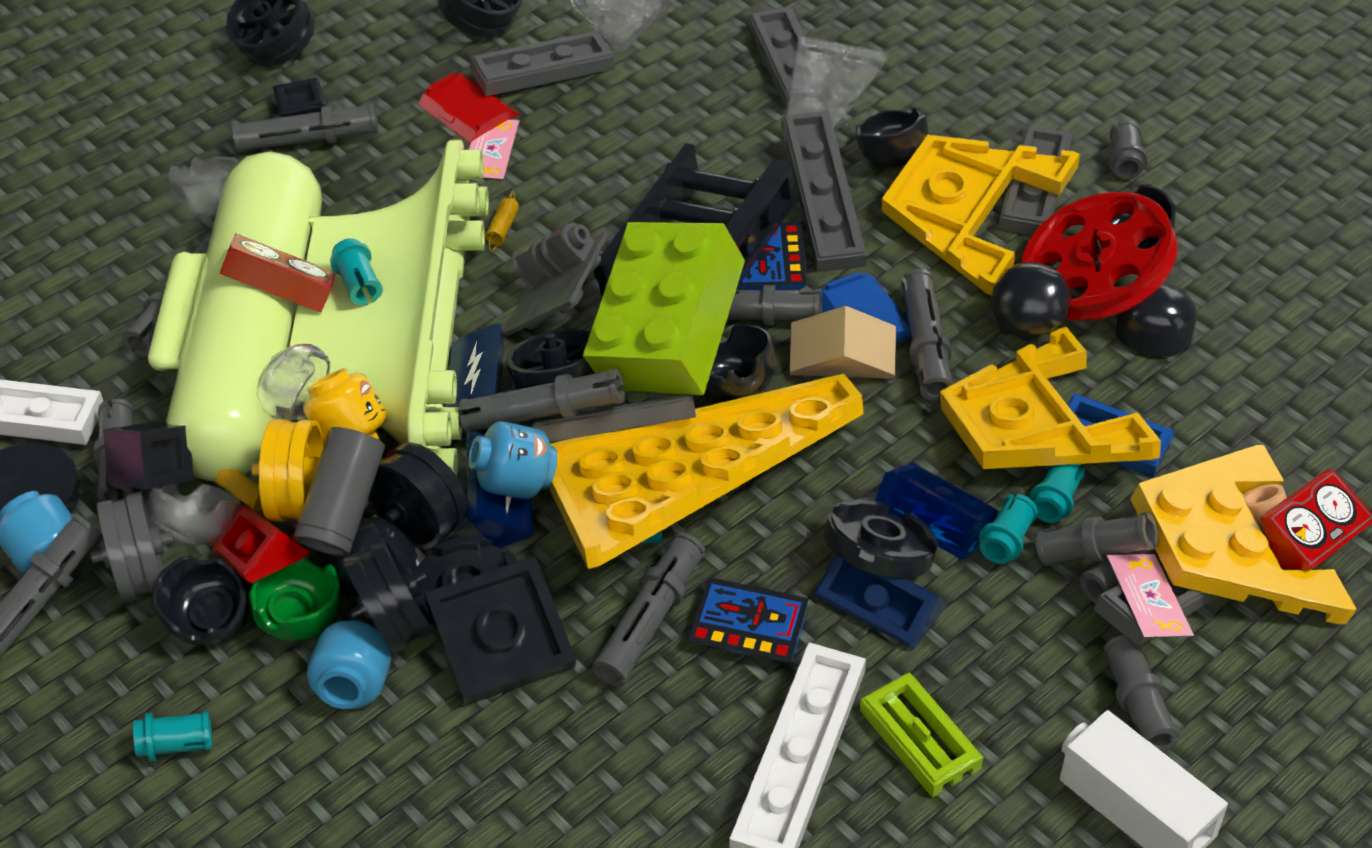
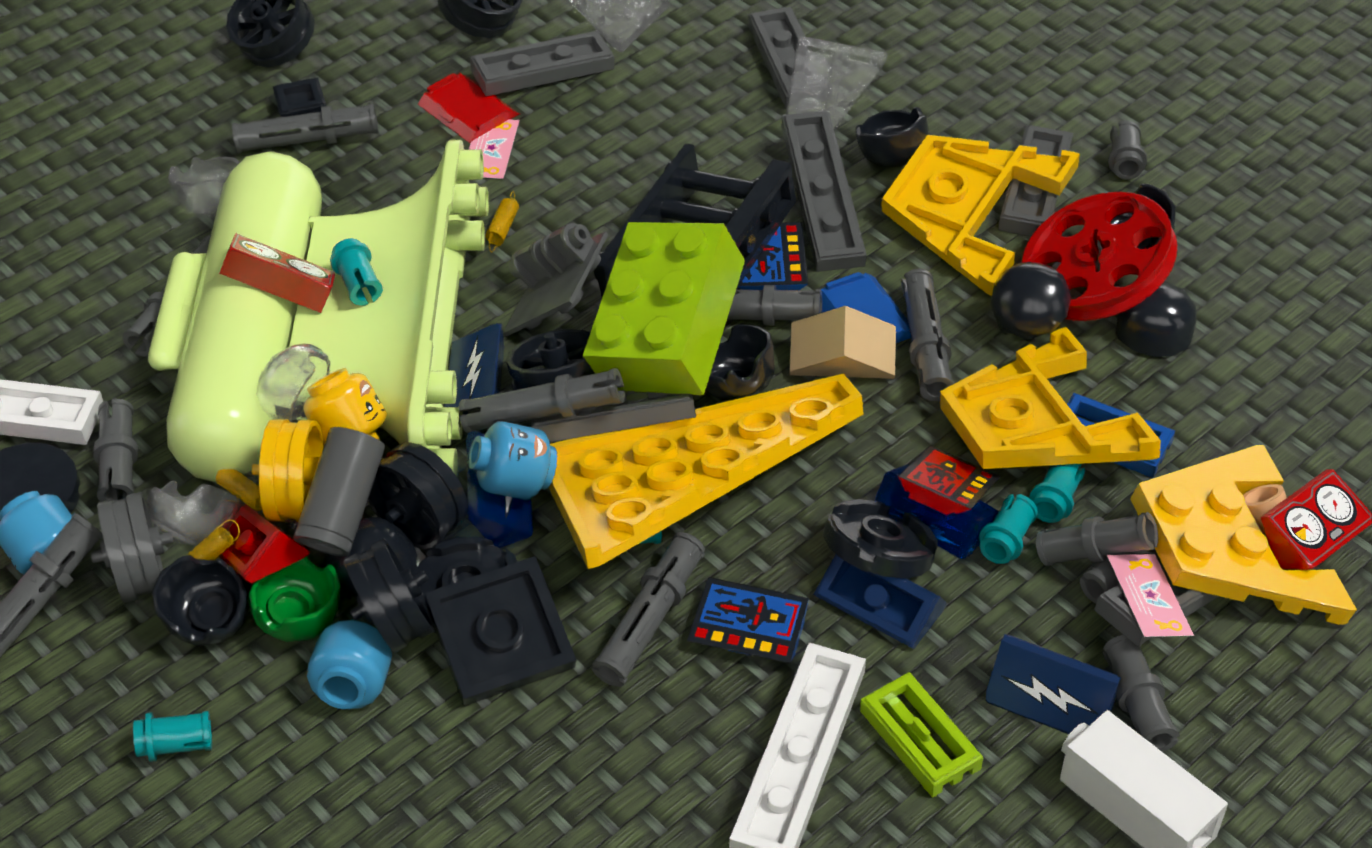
black brick [103,422,194,489] -> none
none -> yellow piece [187,520,240,560]
none -> piece [898,445,1001,515]
none -> dark blue slope [985,634,1120,734]

